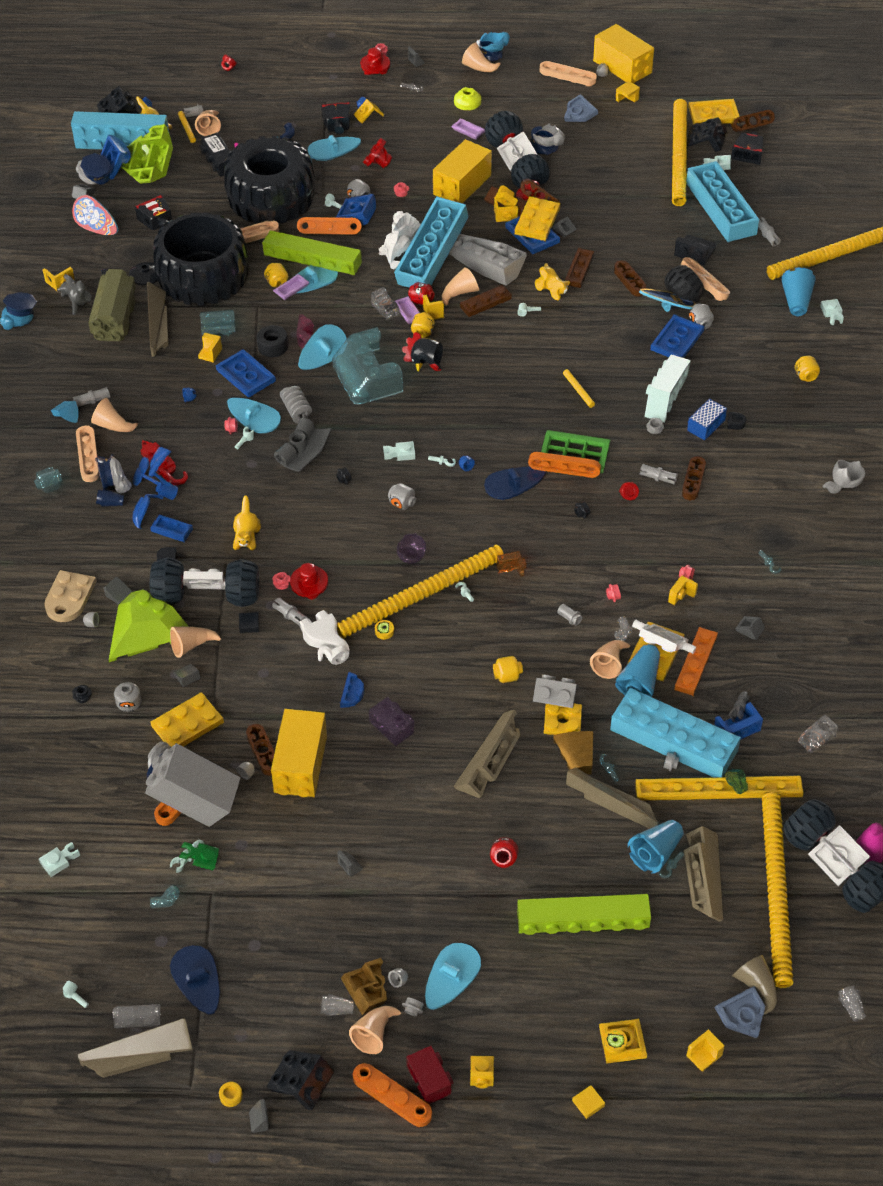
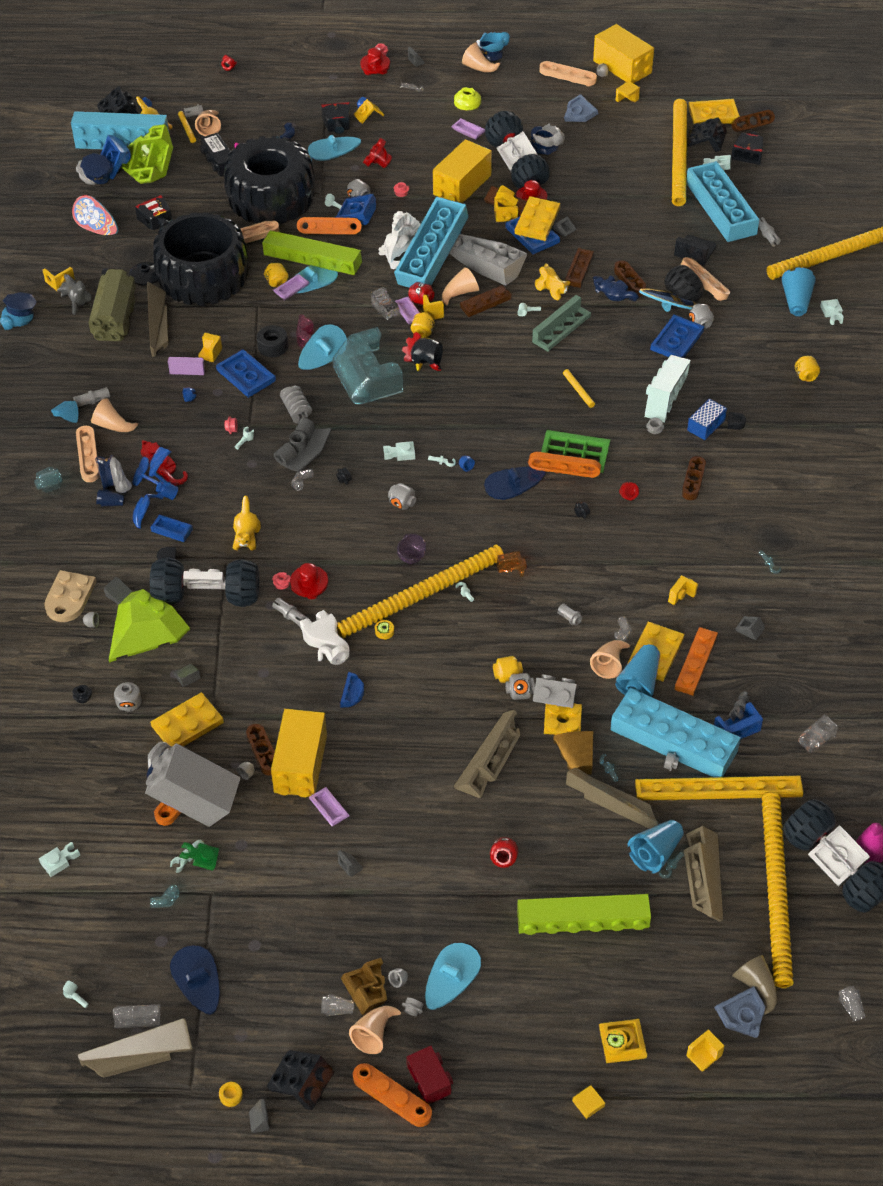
slope [72,184,96,199] -> none
light nougat hat [170,627,221,658] -> none
clear light blue bracket [200,310,236,335] -> none
medium azure shield [227,398,281,433] -> none
black tile [239,612,259,633] -> none
clear purple brick [369,697,414,746] -> none
yellow bracket [470,1056,494,1088] -> none
reddish brown beam [520,179,561,208] -> none
coral plate [606,584,621,602] -> none
white plate [632,620,696,654] -> none
light grey pin [640,464,678,485] -> none
coral plate [679,565,695,579] -> none
clear green tile [725,769,748,794] -> none
light grey hair [823,460,865,494] -> none
none -> lavender tile [168,357,205,375]
none -> clear arm [291,469,314,491]
none -> lavender tile [309,787,349,827]
none -> light grey head [505,673,535,700]
none -> sand green fence [532,295,591,351]
none -> dark blue animal [593,275,639,302]

